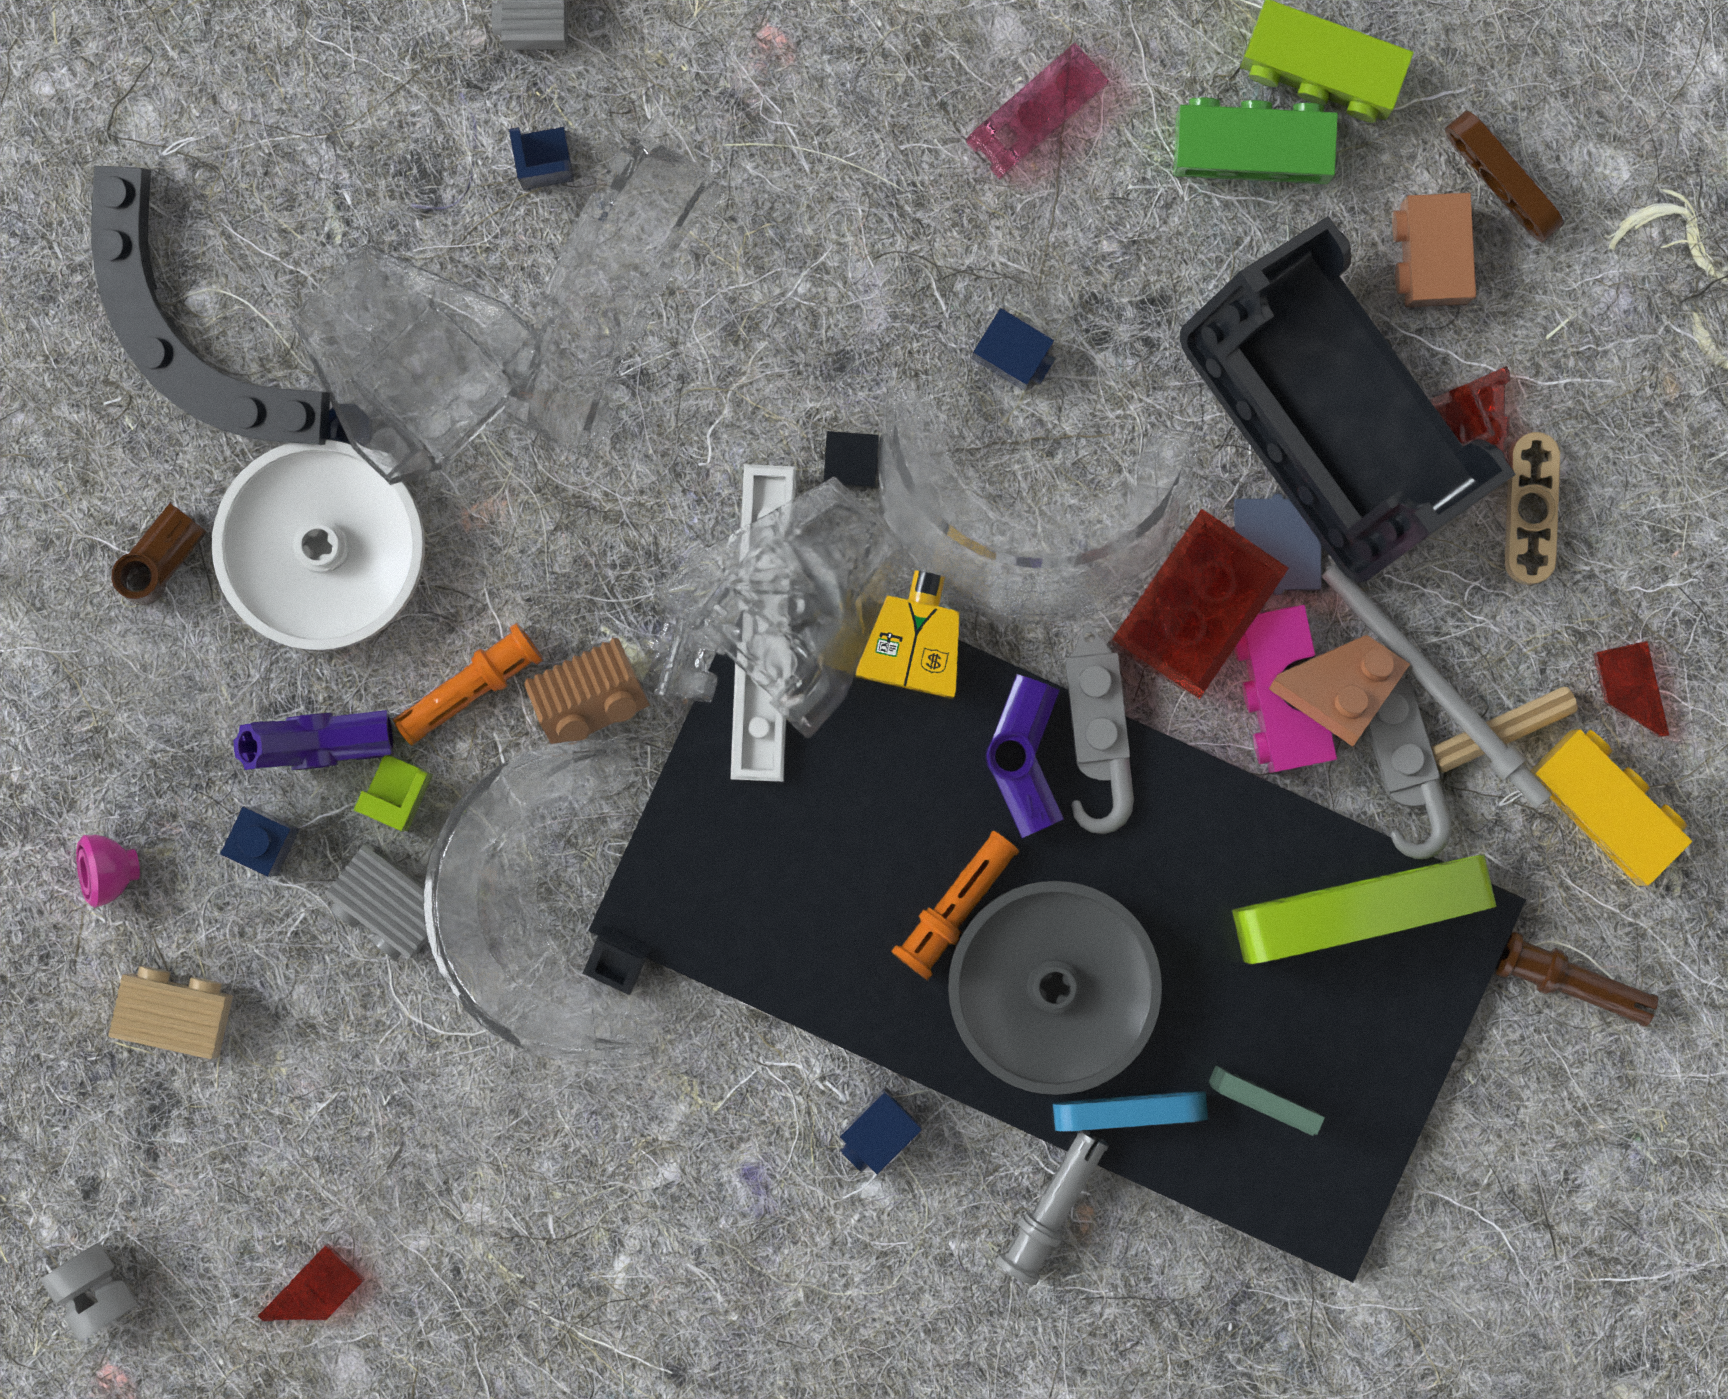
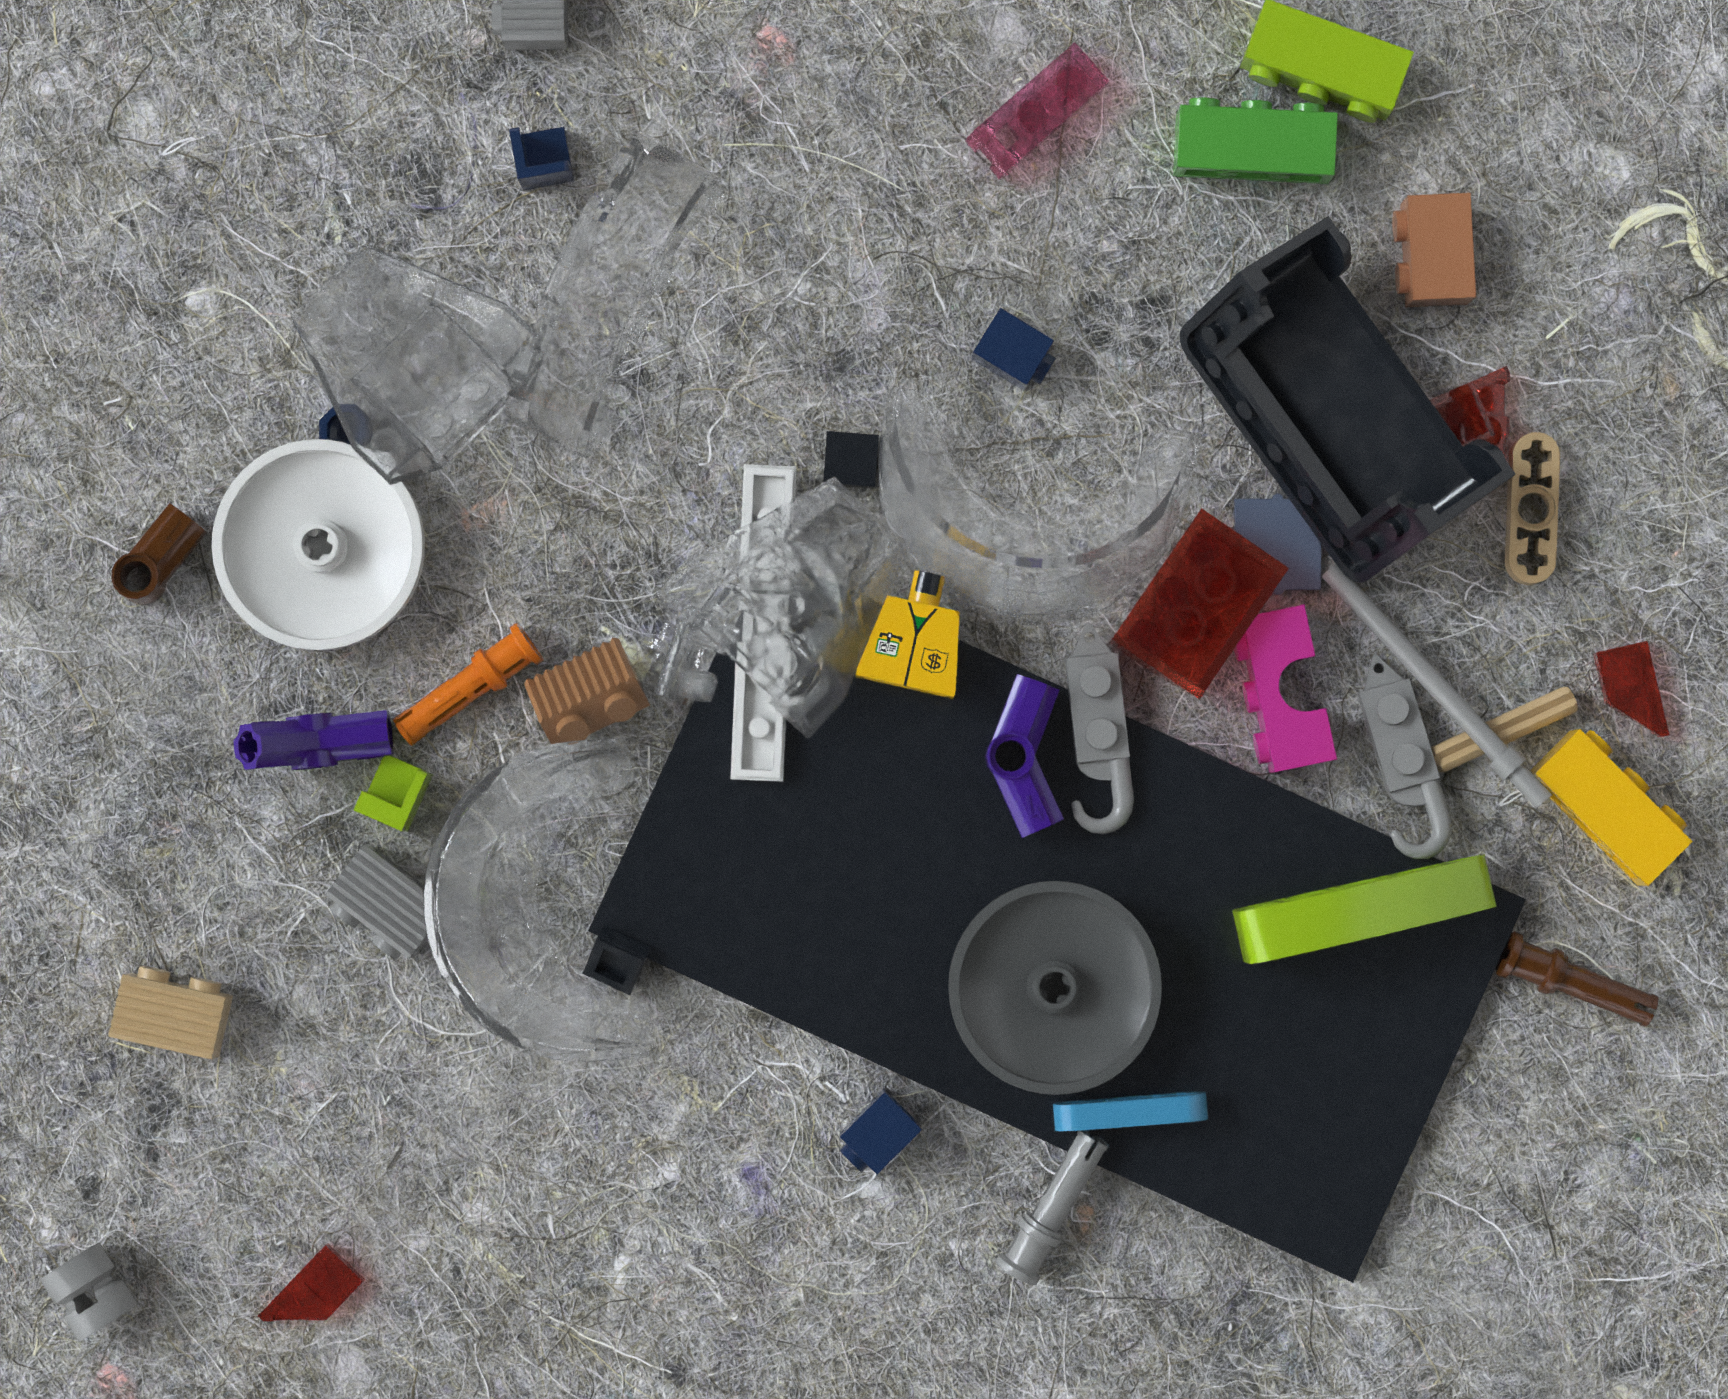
dark pink brick [76,834,140,908] -> none
black plate [91,165,331,445] -> none
dark blue brick [220,806,300,877] -> none
orange pin [891,831,1019,980] -> none
sand green tile [1209,1066,1325,1136] -> none
nougat wing [1269,635,1410,746] -> none
reddish brown beam [1445,110,1564,243] -> none

